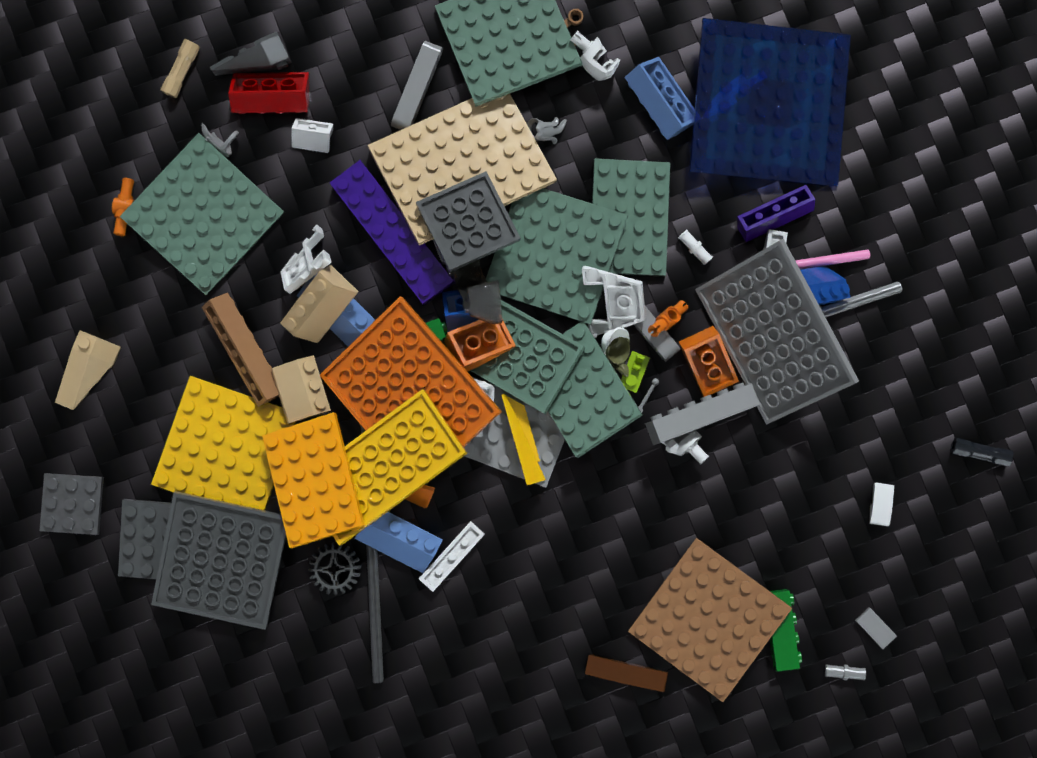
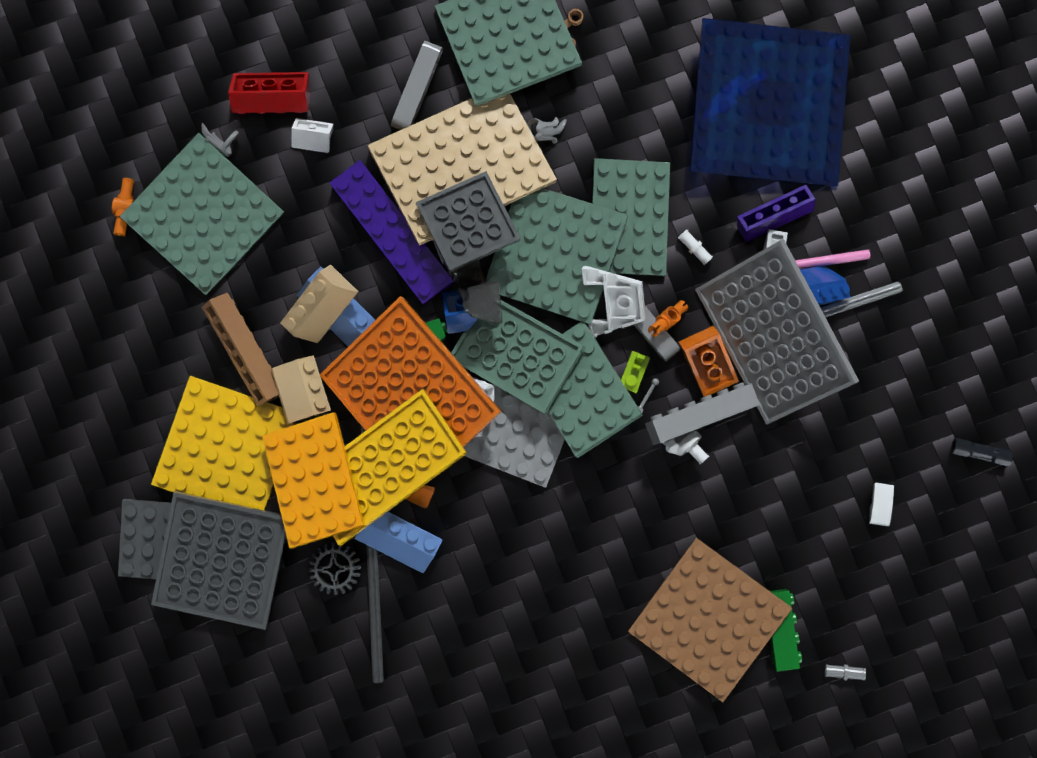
flat silver plate [40,473,104,535] -> none
tan wedge [55,331,121,410] -> none
tan axle [161,39,200,98] -> none
dark grey wedge [210,31,292,75] -> none
white wing [281,224,331,294] -> none
white plate [419,521,485,592] -> none
orange slope [444,313,516,372] -> none
yellow wedge [501,394,545,485] -> none
white piece [570,31,620,81] -> none
reddish brown slope [585,655,668,692] -> none
olive hair [601,327,630,377] -> none
medium blue slope [624,57,701,140] -> none
light grey tile [855,607,897,649] -> none

